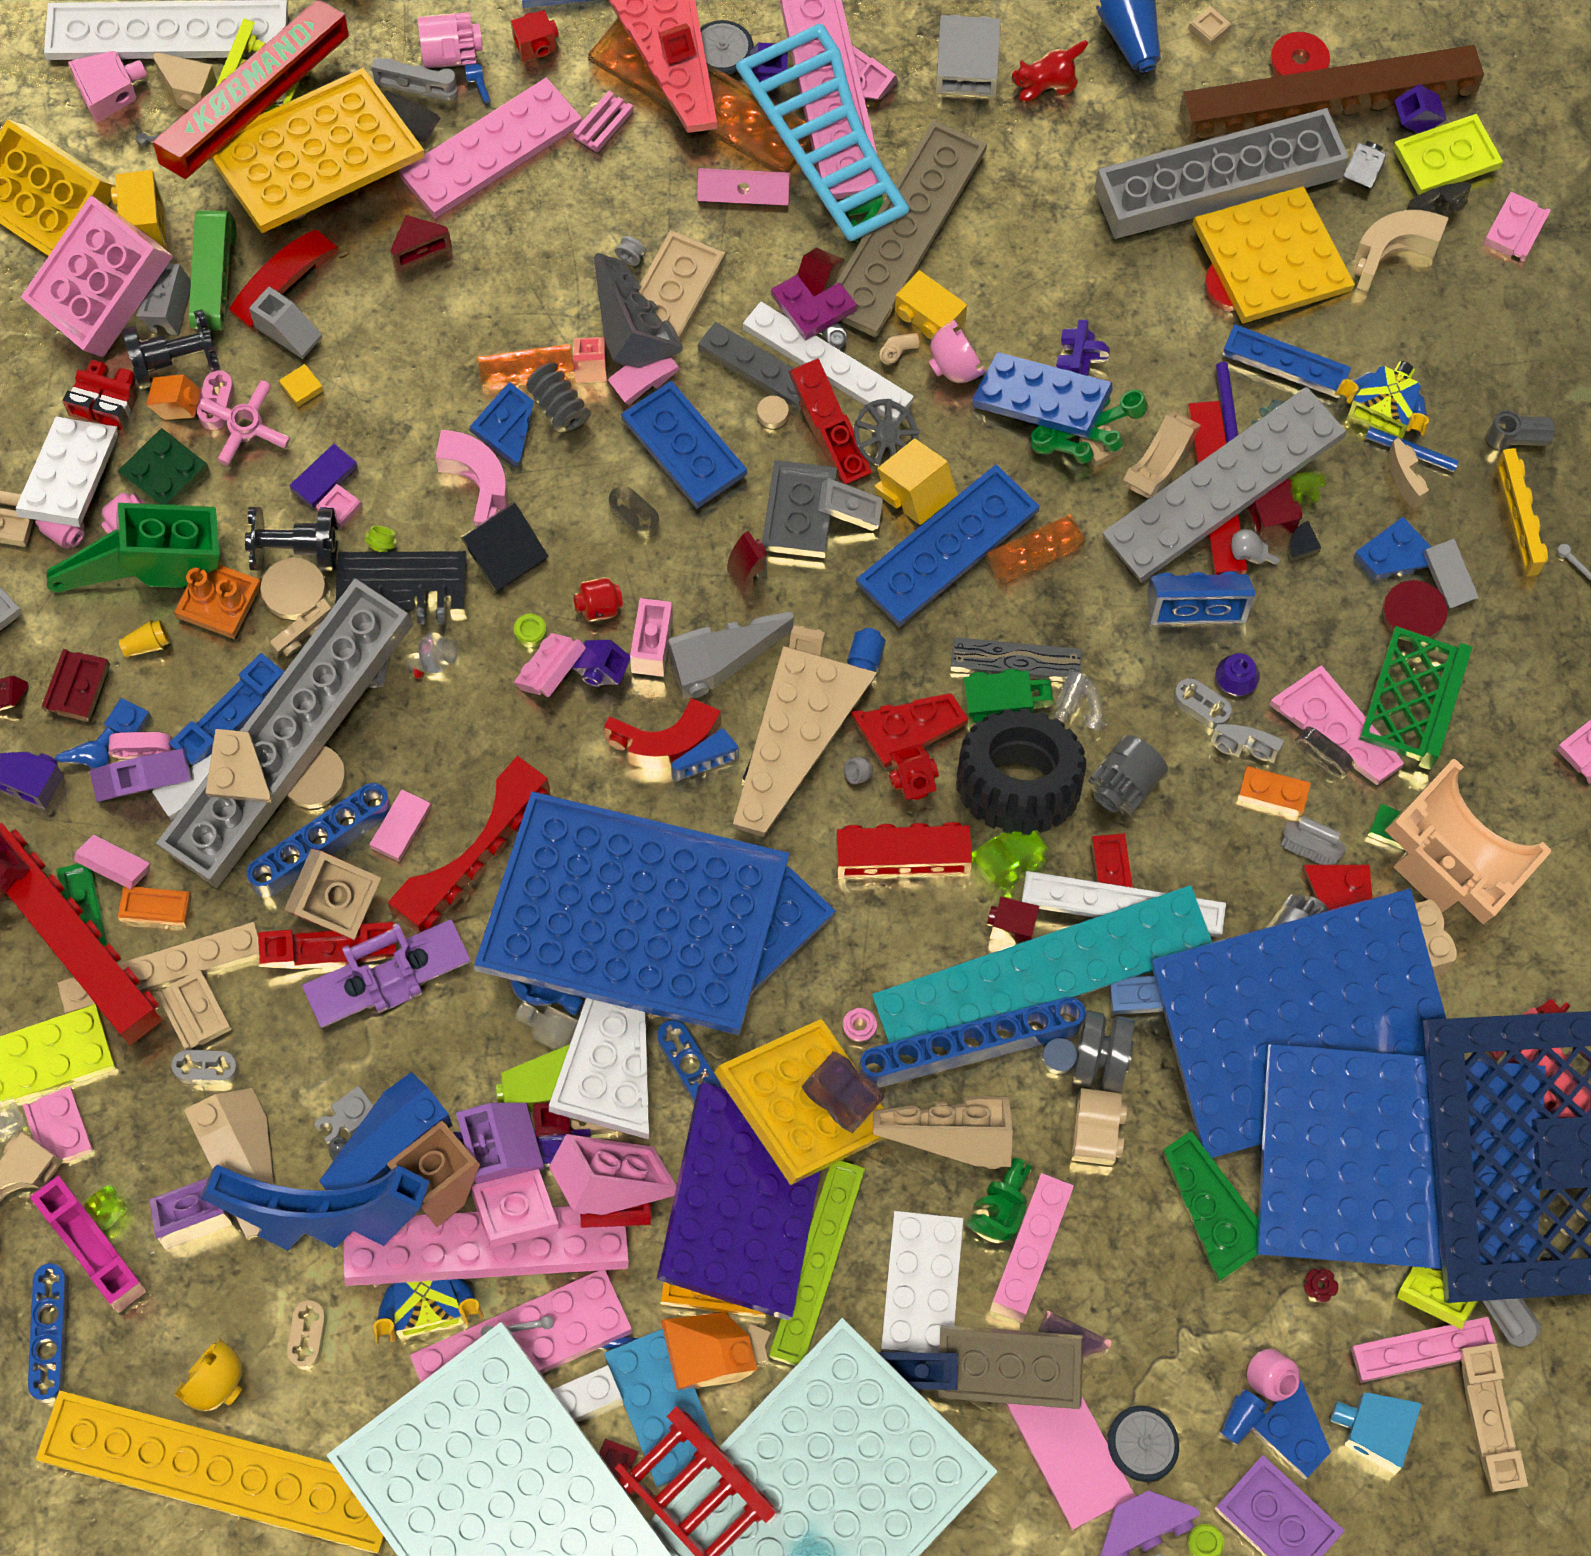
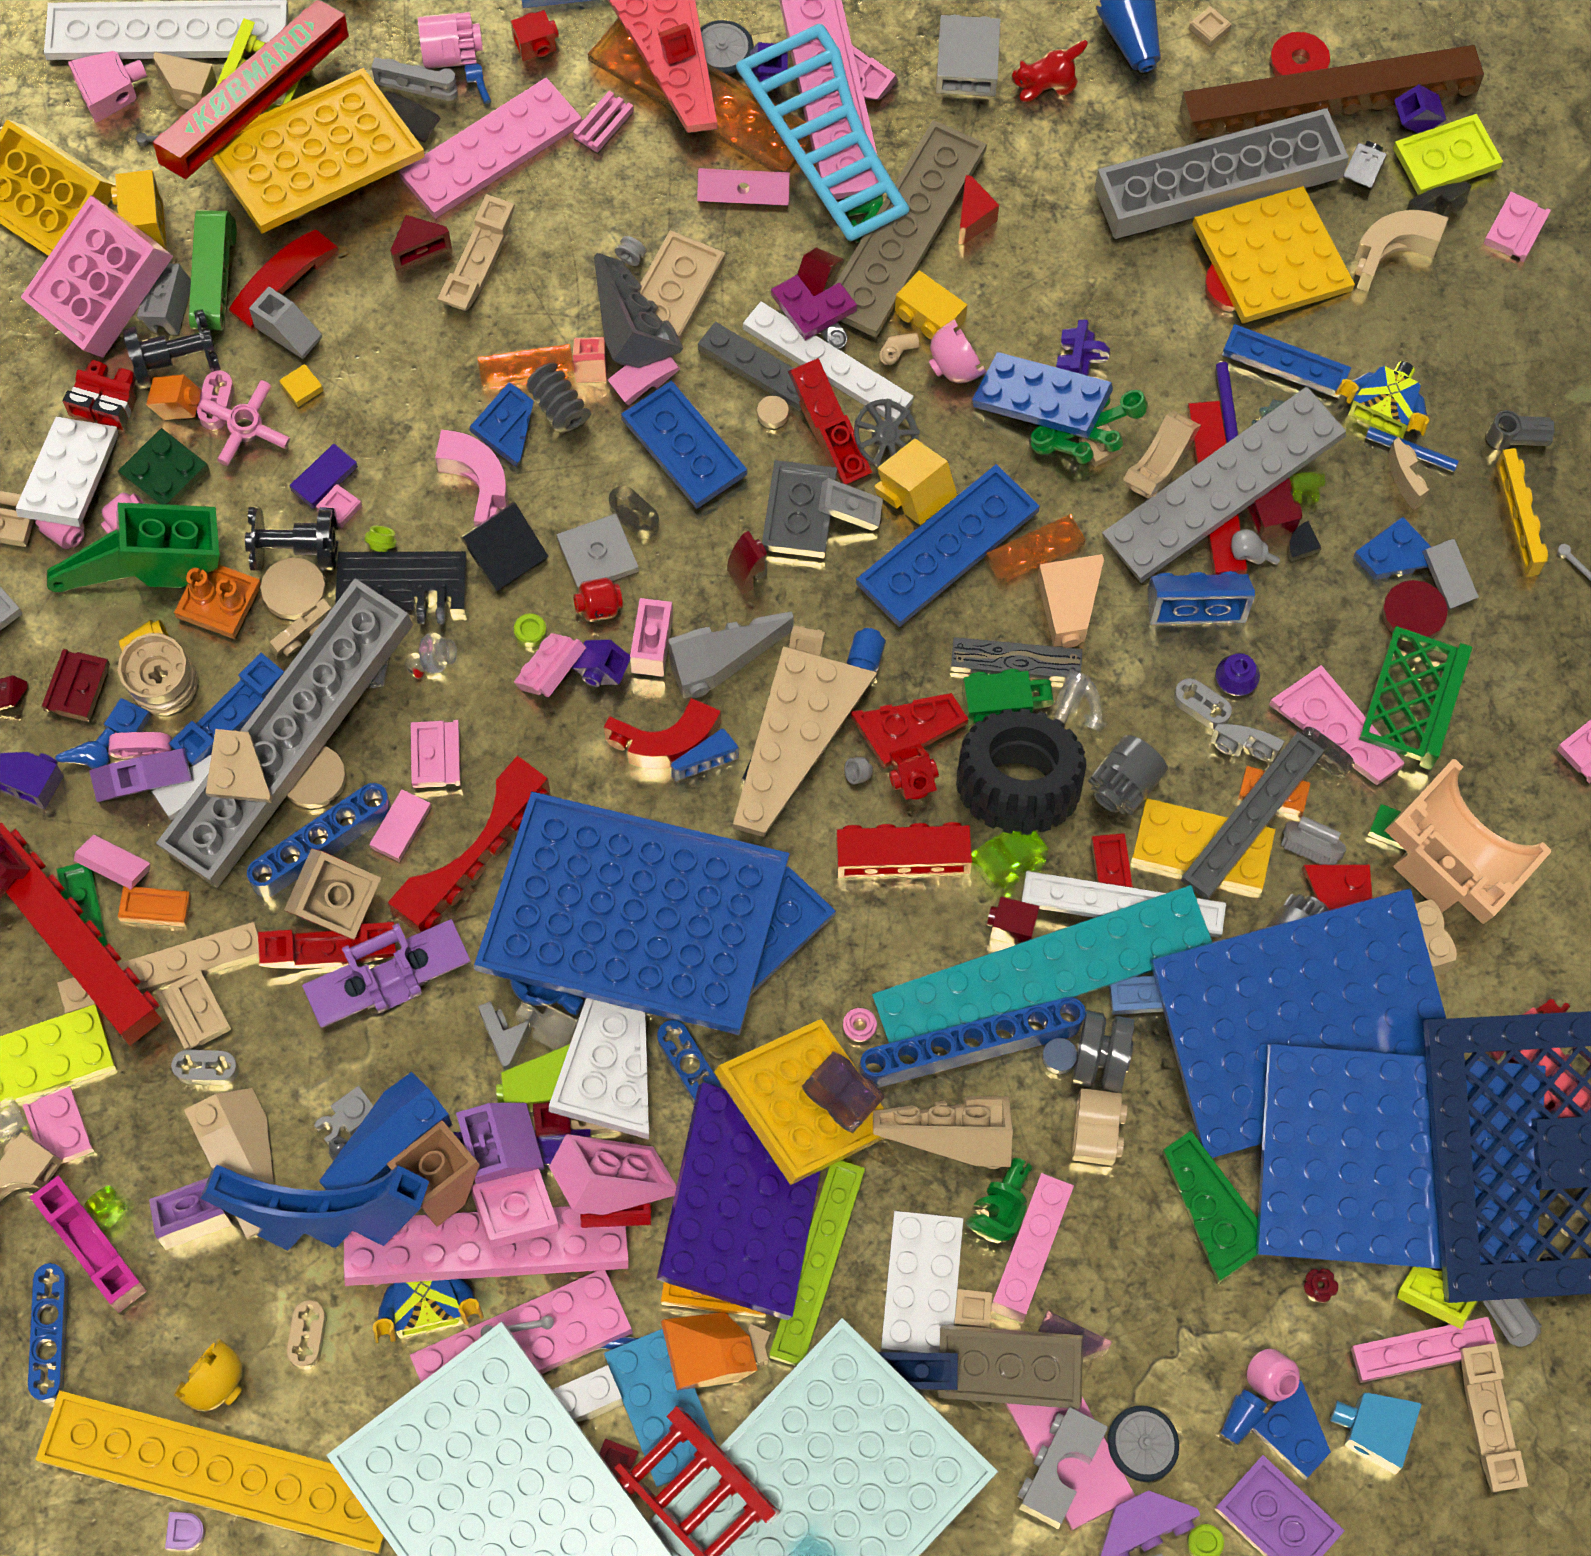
none -> tan wheel [118,633,198,715]
none -> lavender tile [165,1512,205,1551]
none -> bright pink plate [411,720,461,788]
none -> tan slope [437,194,515,312]
none -> light grey slope [478,1001,531,1071]
none -> light grey plate [556,514,639,591]
none -> tan plate [954,1289,993,1328]
none -> red slope [958,175,999,244]
none -> light grey arch [1017,1407,1108,1529]
none -> light nougat slope [1037,554,1104,648]
none -> yellow plate [1131,798,1276,894]
none -> dark grey plate [1181,732,1325,900]

